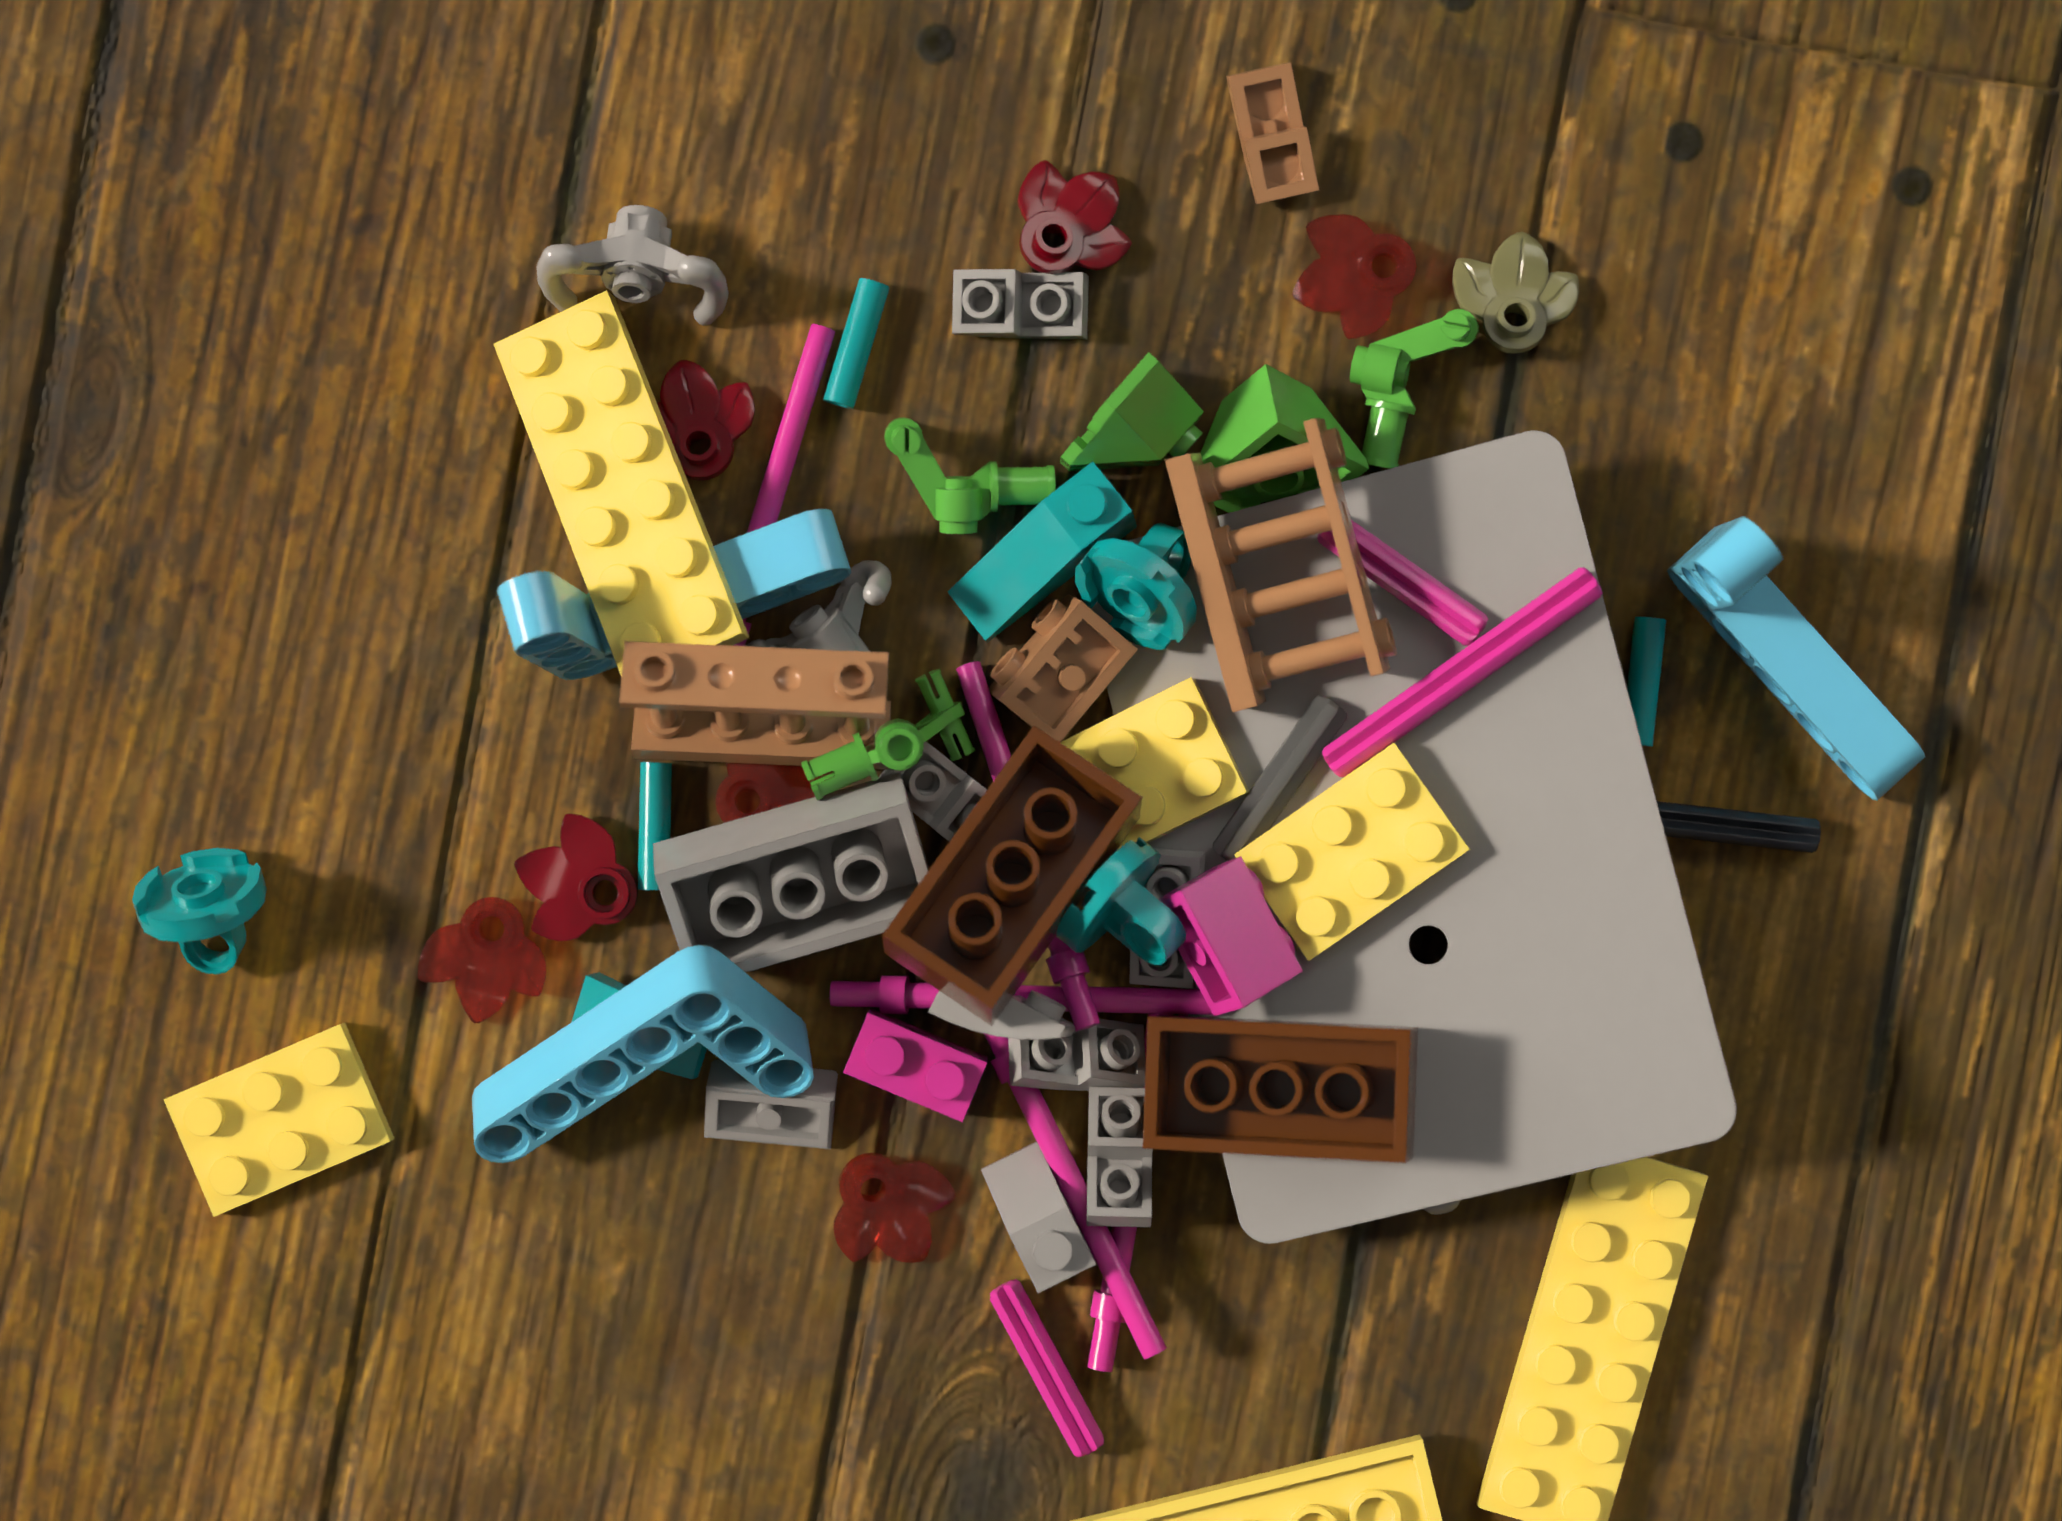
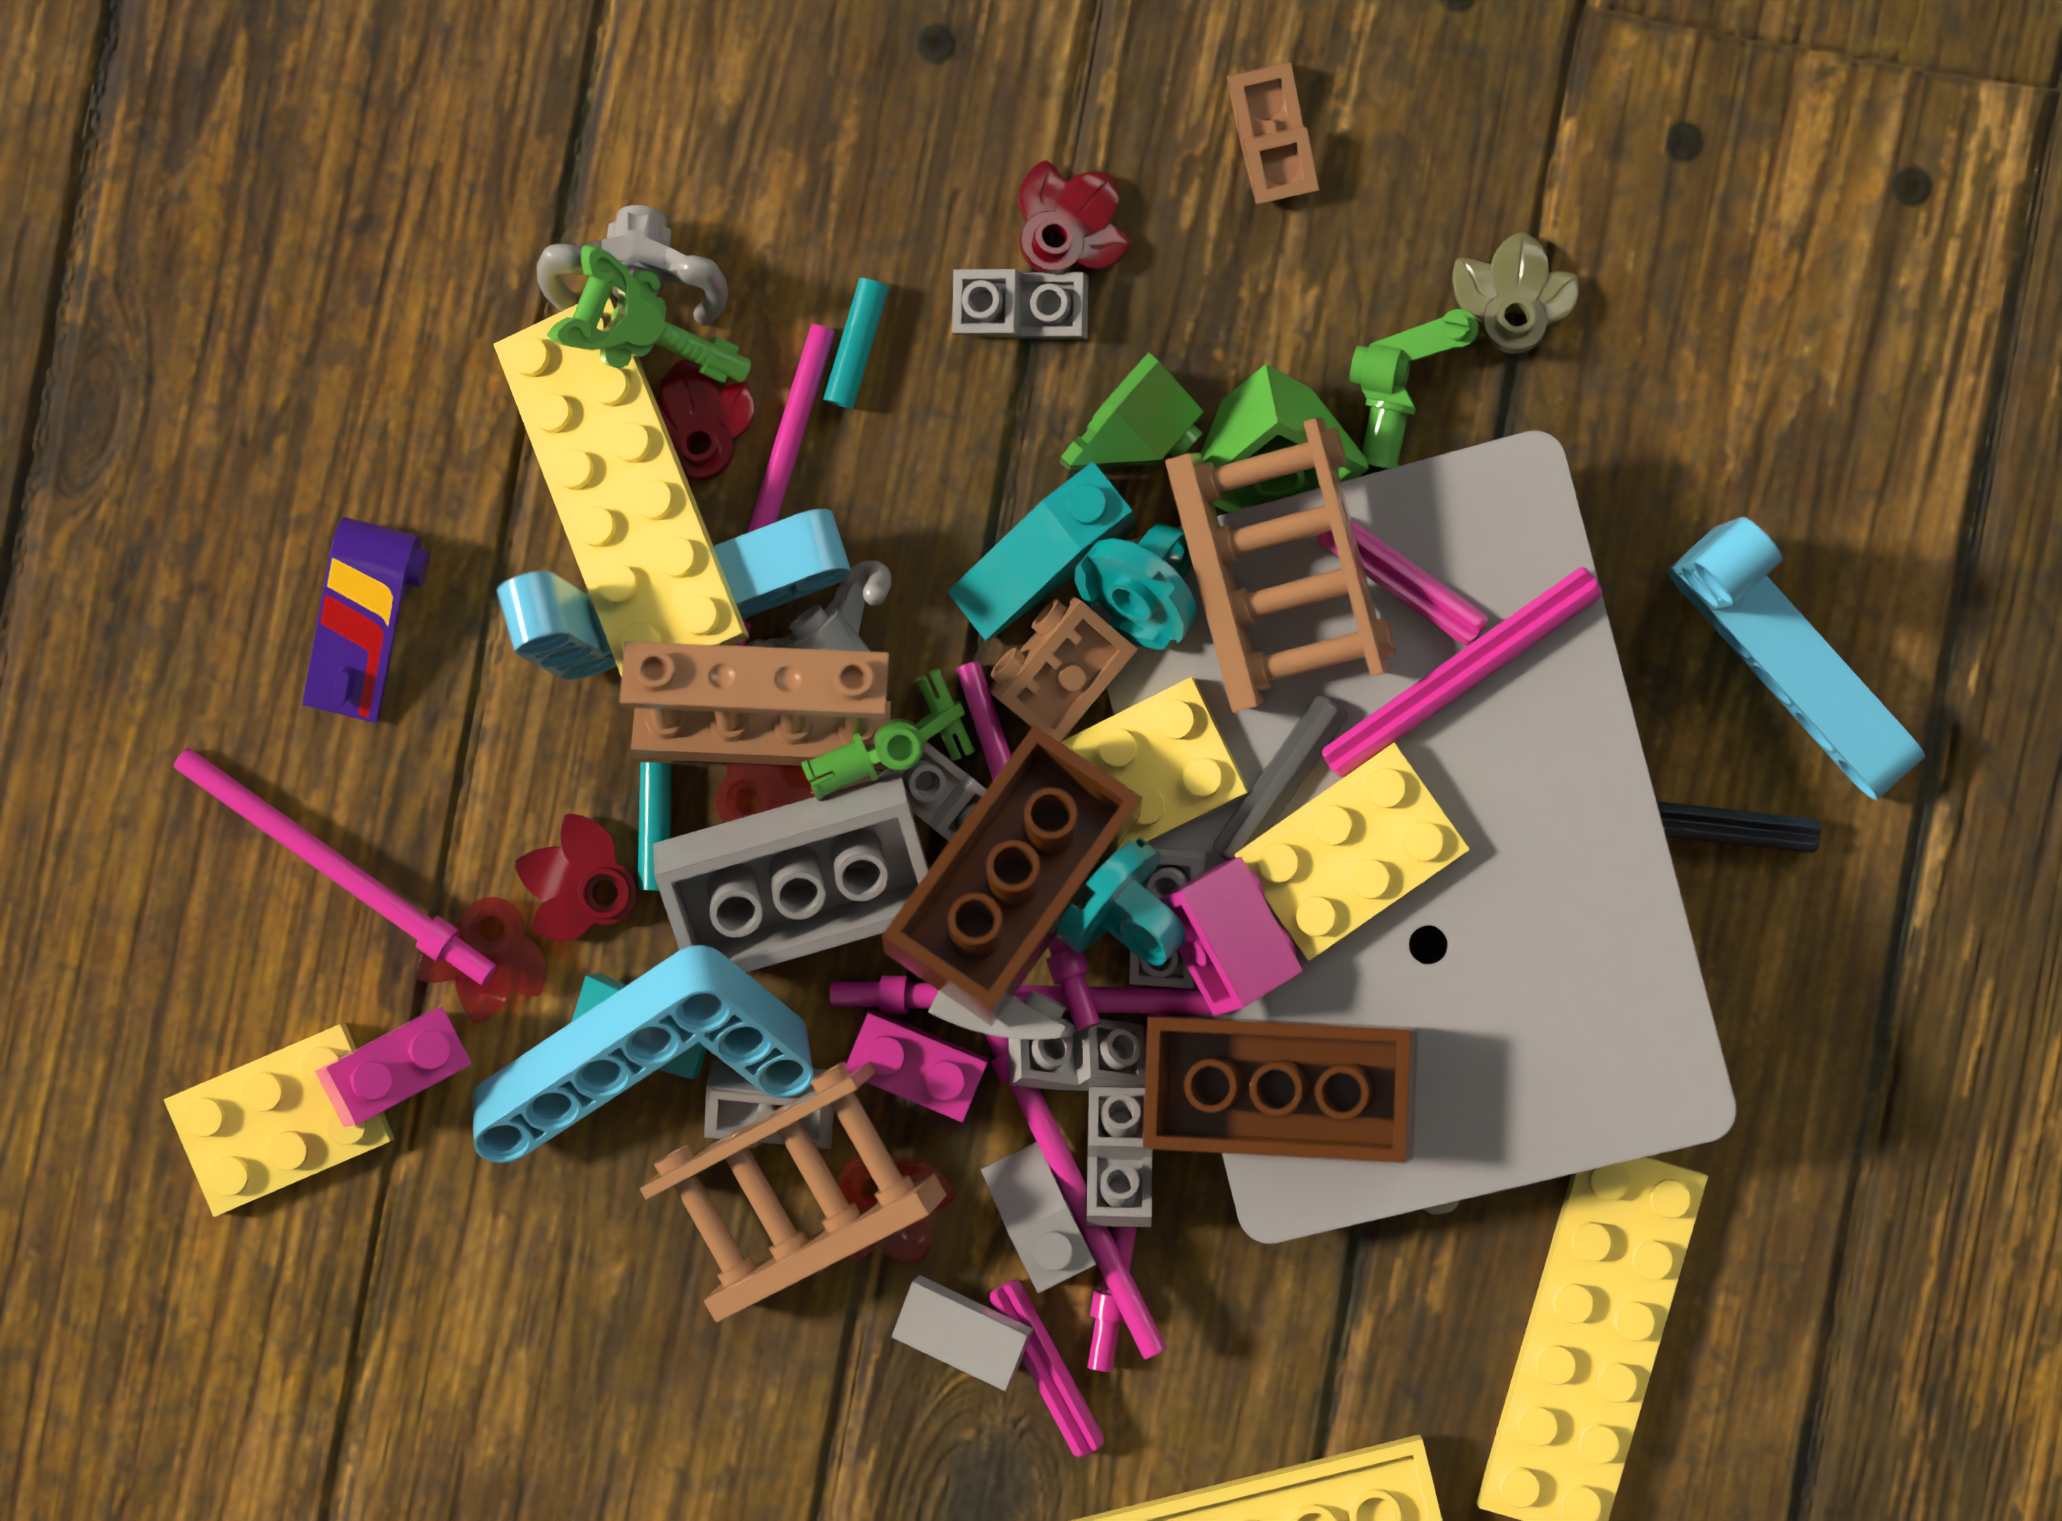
teal tile [132,848,267,974] -> none
bright green pin [884,417,1056,534] -> none
clear red plate [1292,214,1416,339] -> none
teal piece [1627,617,1667,746] -> none
none -> dark pink bar [174,747,497,986]
none -> dark purple door [302,517,430,723]
none -> dark pink brick [315,1007,472,1128]
none -> bright green piece [547,245,751,383]
none -> medium nougat fence [640,1061,947,1323]
none -> light grey tile [891,1275,1033,1392]

